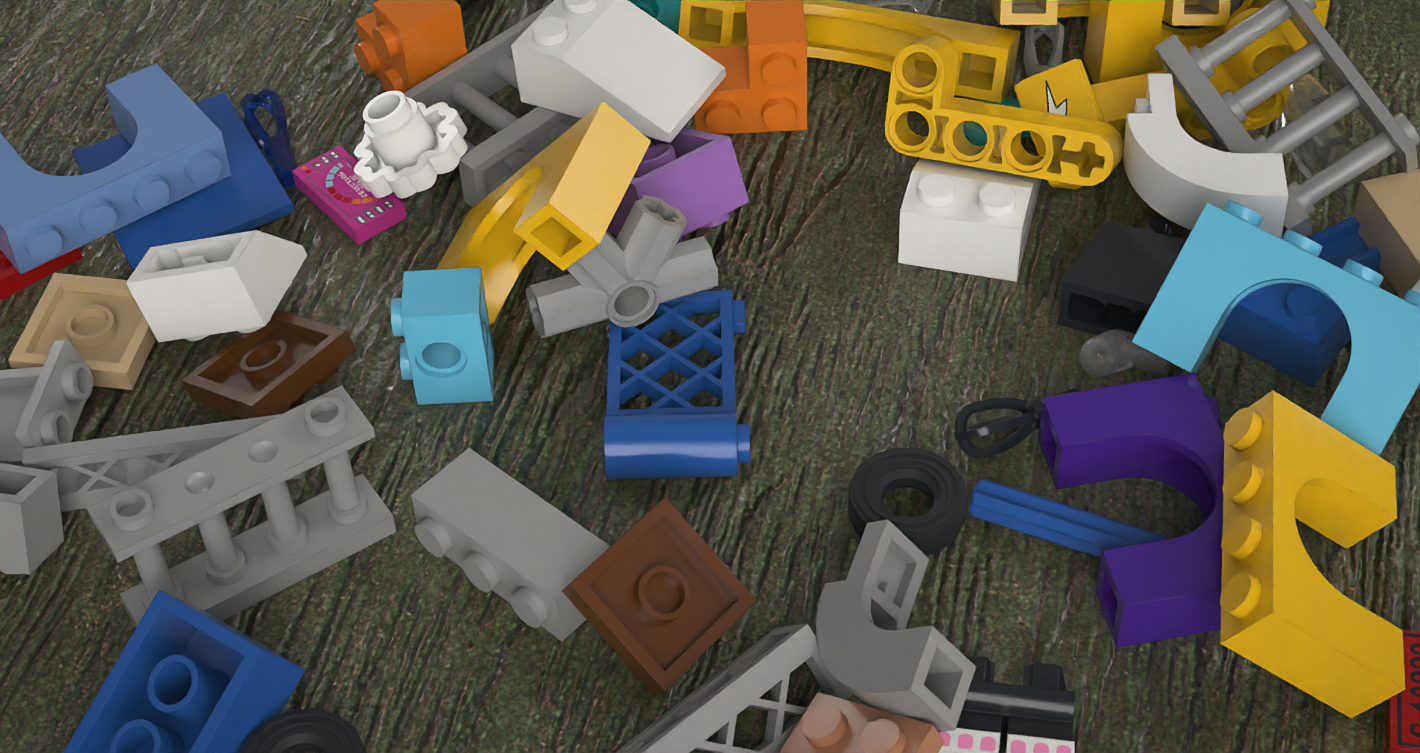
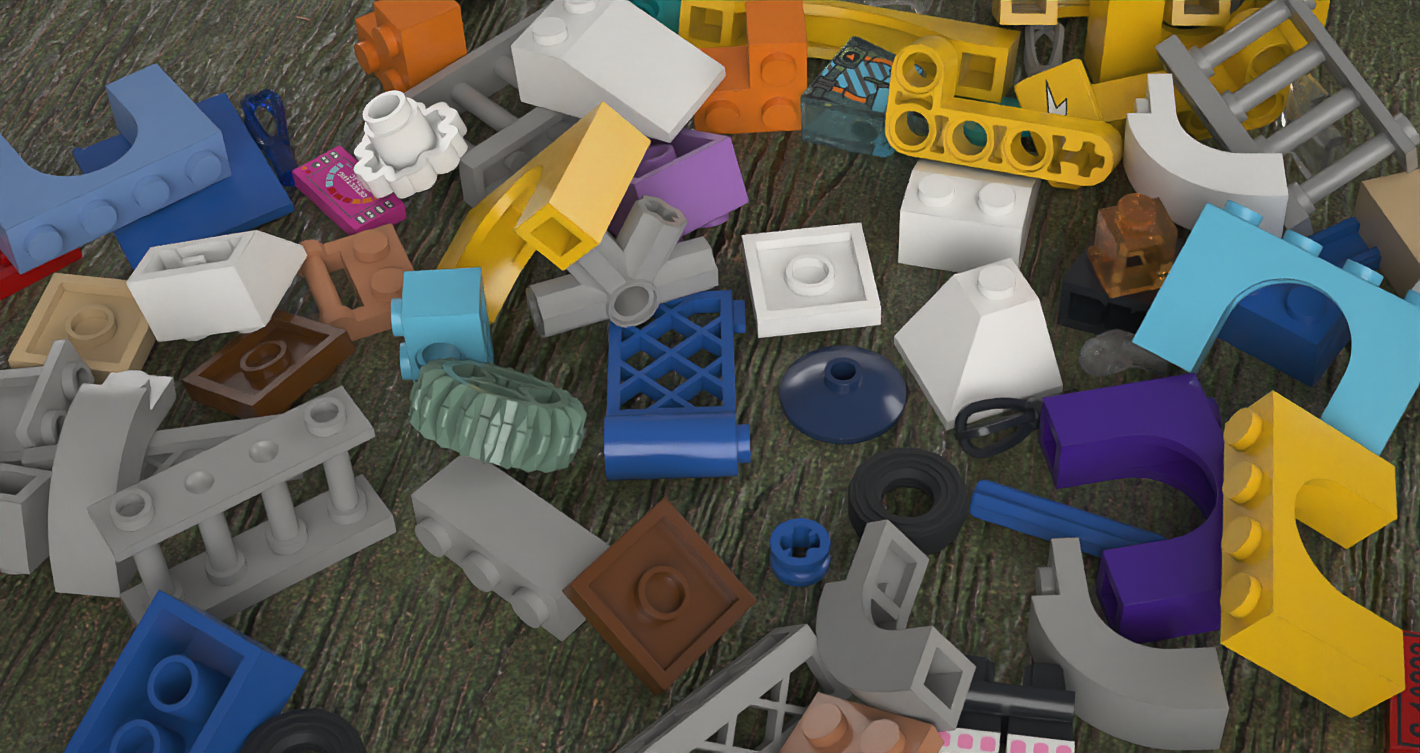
none -> light grey arch [48,370,176,598]
none -> nougat plate [297,223,414,341]
none -> sand green gear [408,357,587,473]
none -> white plate [742,222,881,338]
none -> blue bush [769,518,831,587]
none -> dark blue dish [780,345,906,444]
none -> clear light blue torso [800,36,929,158]
none -> white slope [894,258,1063,430]
none -> light grey arch [1027,537,1229,750]
none -> clear orange brick [1087,193,1178,298]

